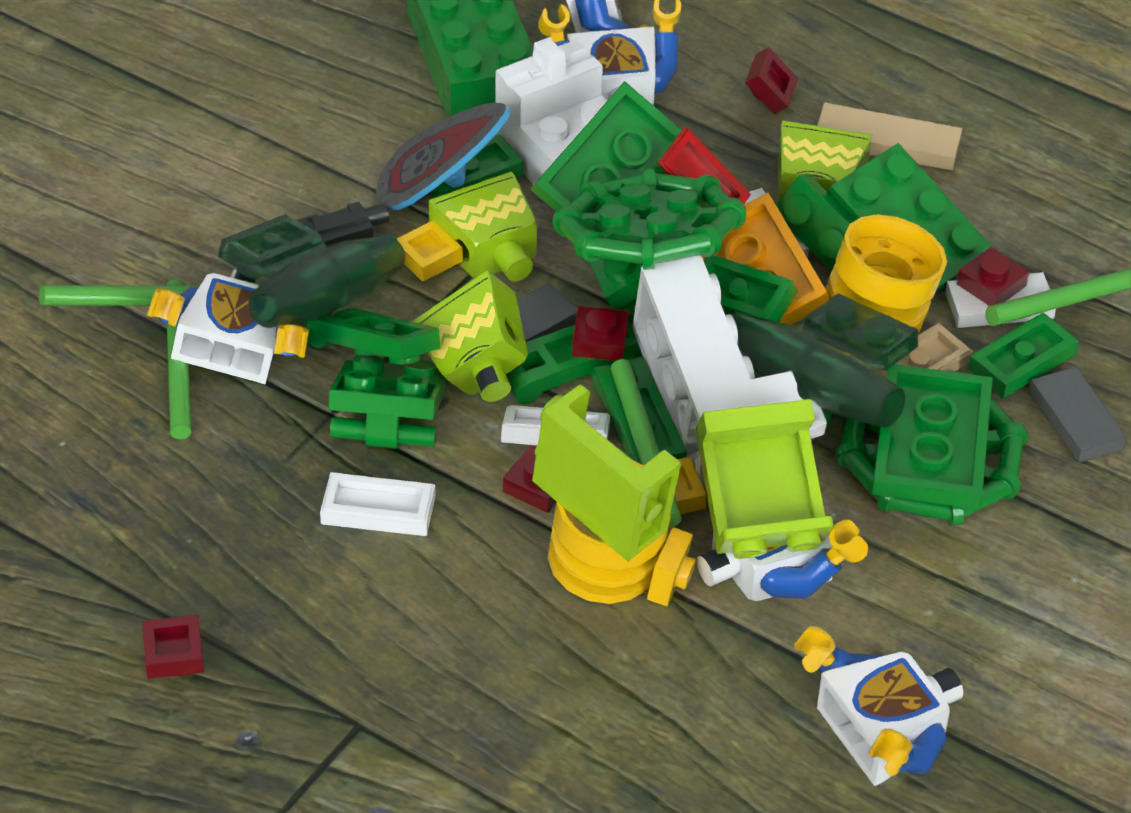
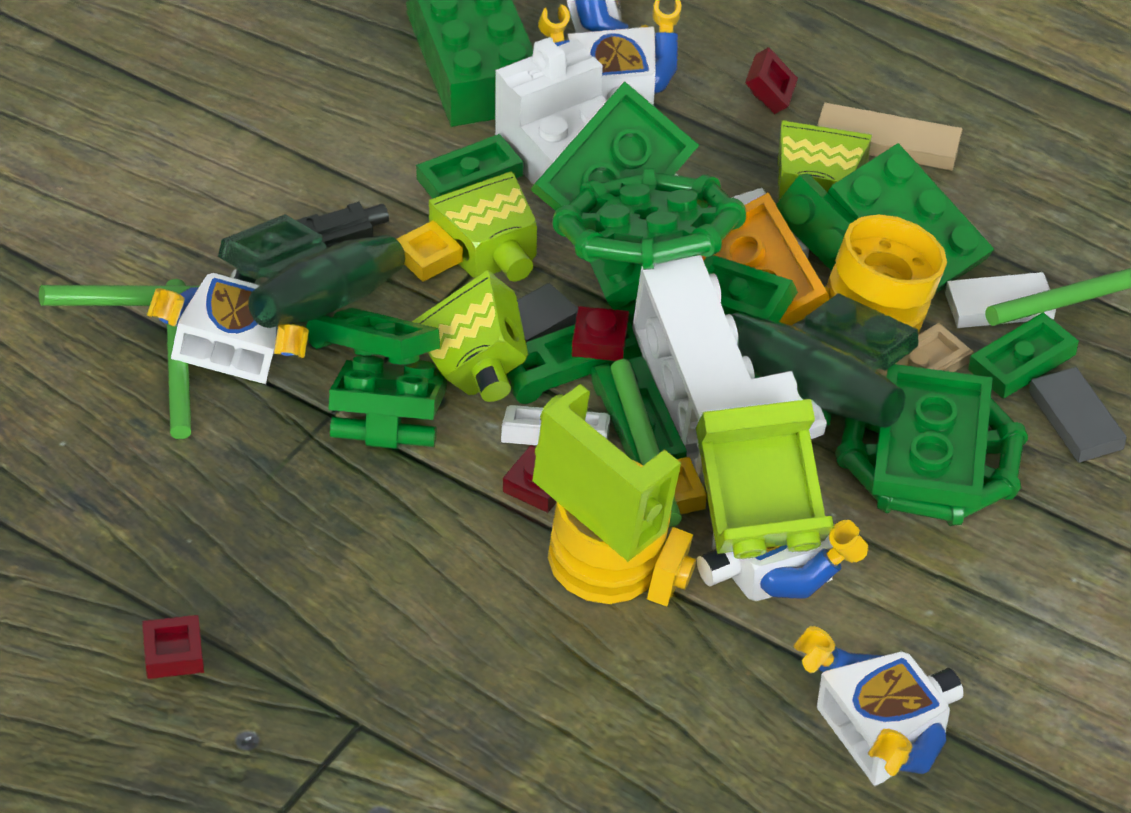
white tile [320,472,436,536] -> none
shield [376,103,510,210] -> none
red tile [657,127,751,208] -> none
dark red plate [957,247,1029,306] -> none

